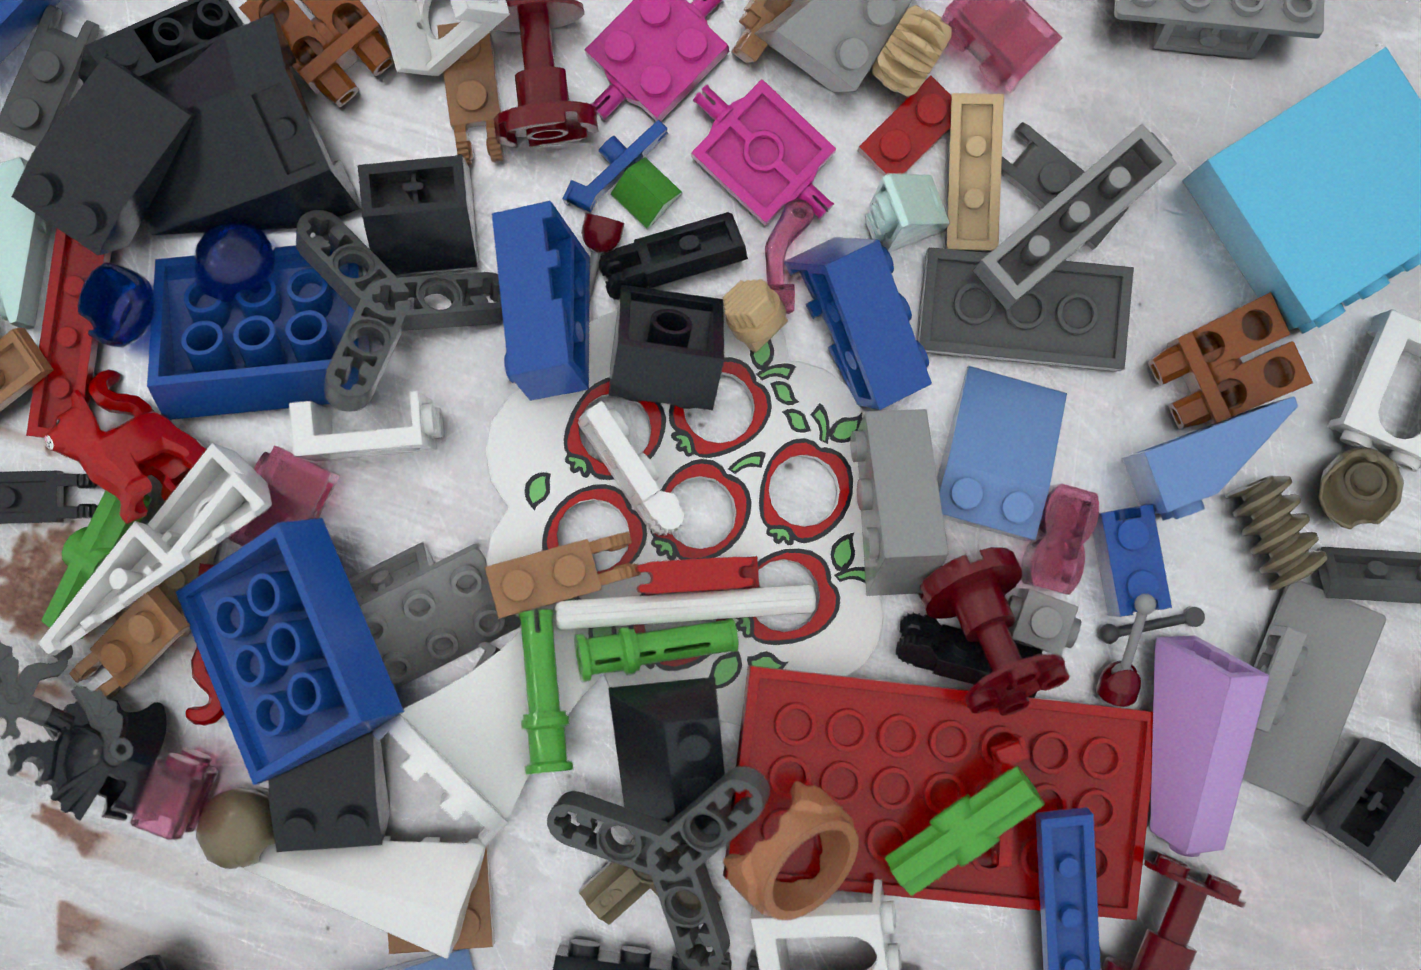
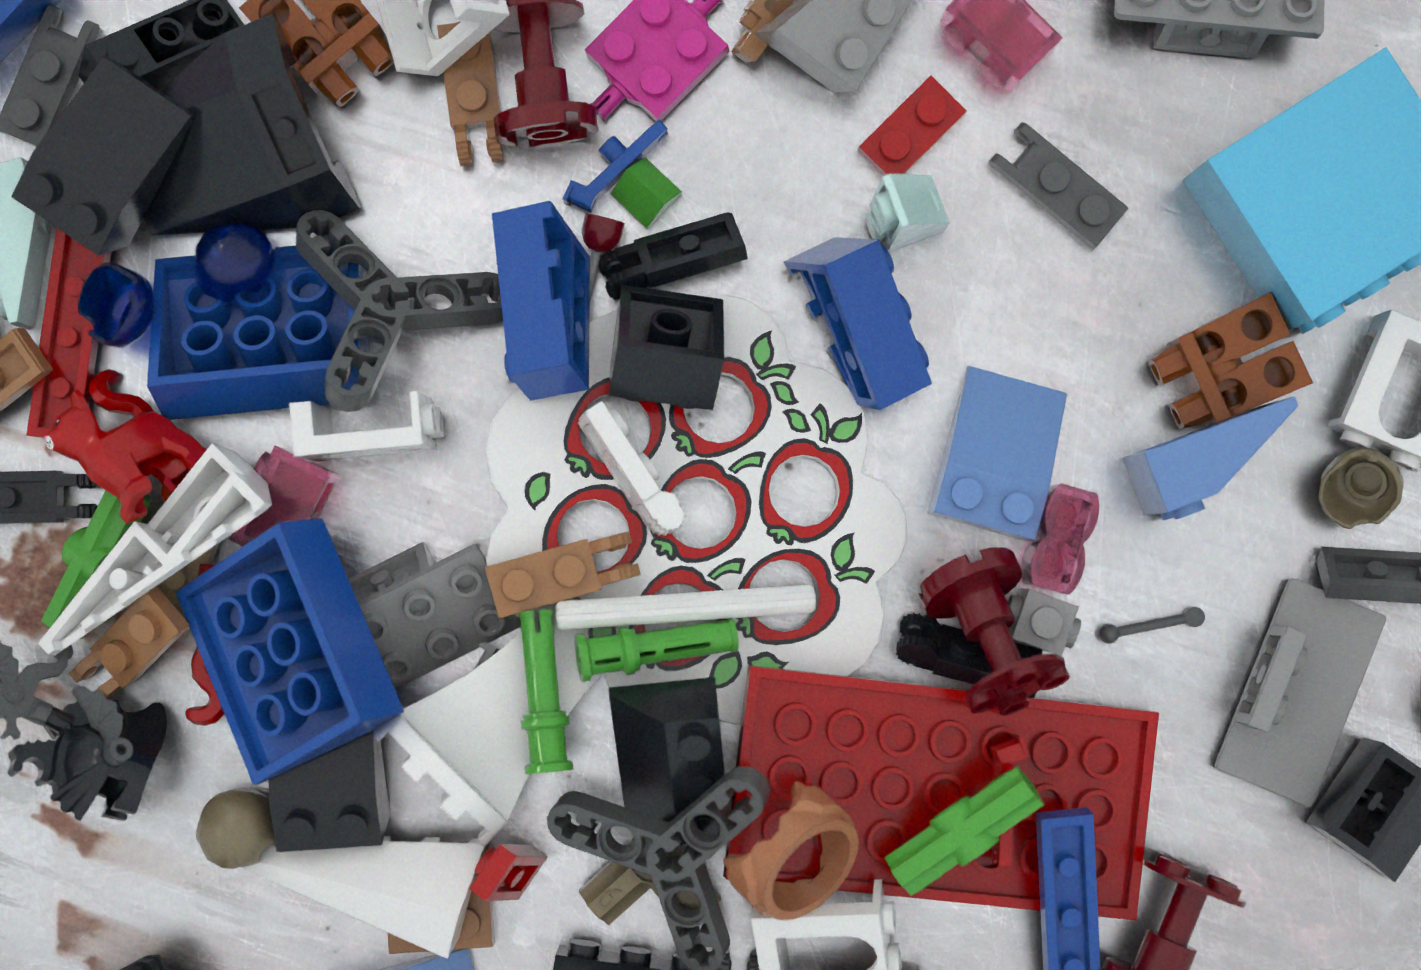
clear pink brick [130,748,219,840] -> none
black slope [358,155,479,276] -> none
red piece [635,556,760,594] -> none
dark pink plate [691,79,836,226] -> none
tan piece [723,279,788,353] -> none
clear pink piece [765,199,814,314] -> none
light grey wedge [850,409,948,596] -> none
tan gear [872,5,952,97] -> none
dark grey plate [918,247,1134,371] -> none
tan plate [946,93,1004,251] -> none
light grey hinge [973,124,1177,310] -> none
blue brick [1089,504,1172,617] -> none
hinge [1096,594,1156,707] -> none
lavender slope [1150,636,1269,857] -> none
dark tan piece [1225,475,1328,590] -> none
none -> red plate [469,844,547,902]

